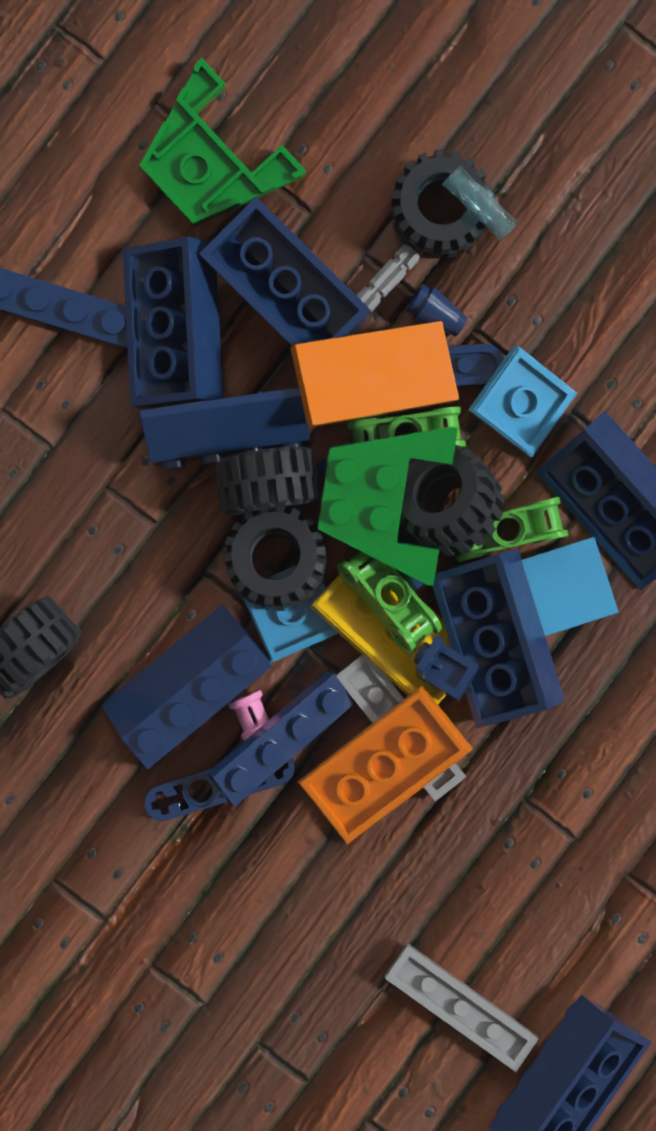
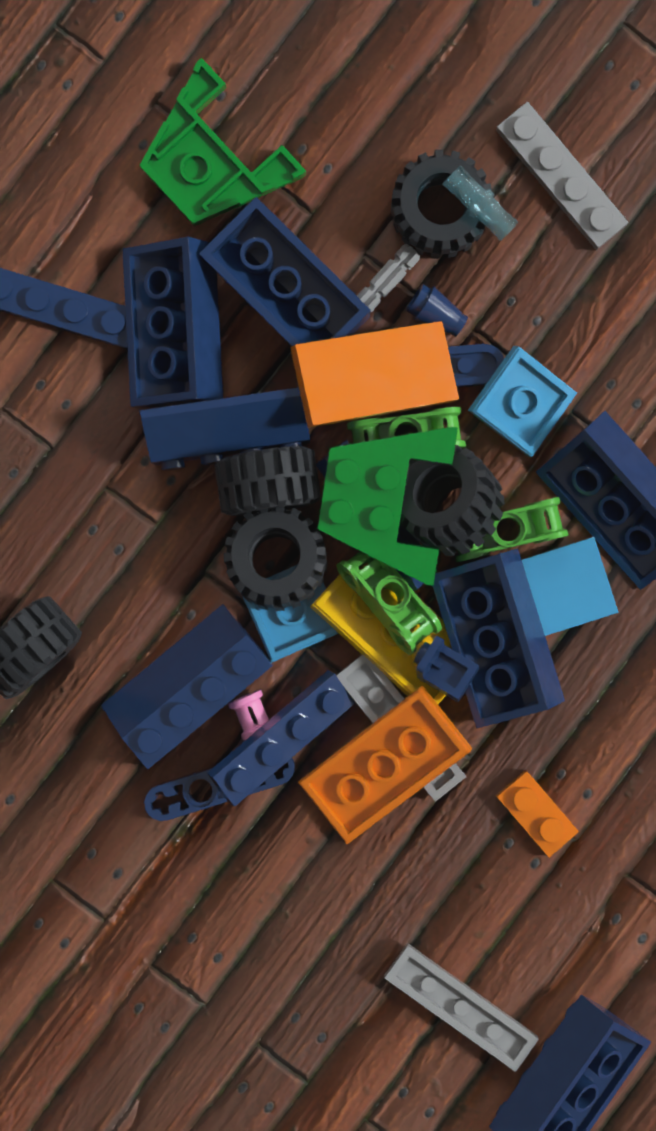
none -> light grey plate [496,101,629,250]
none -> orange plate [496,770,579,858]

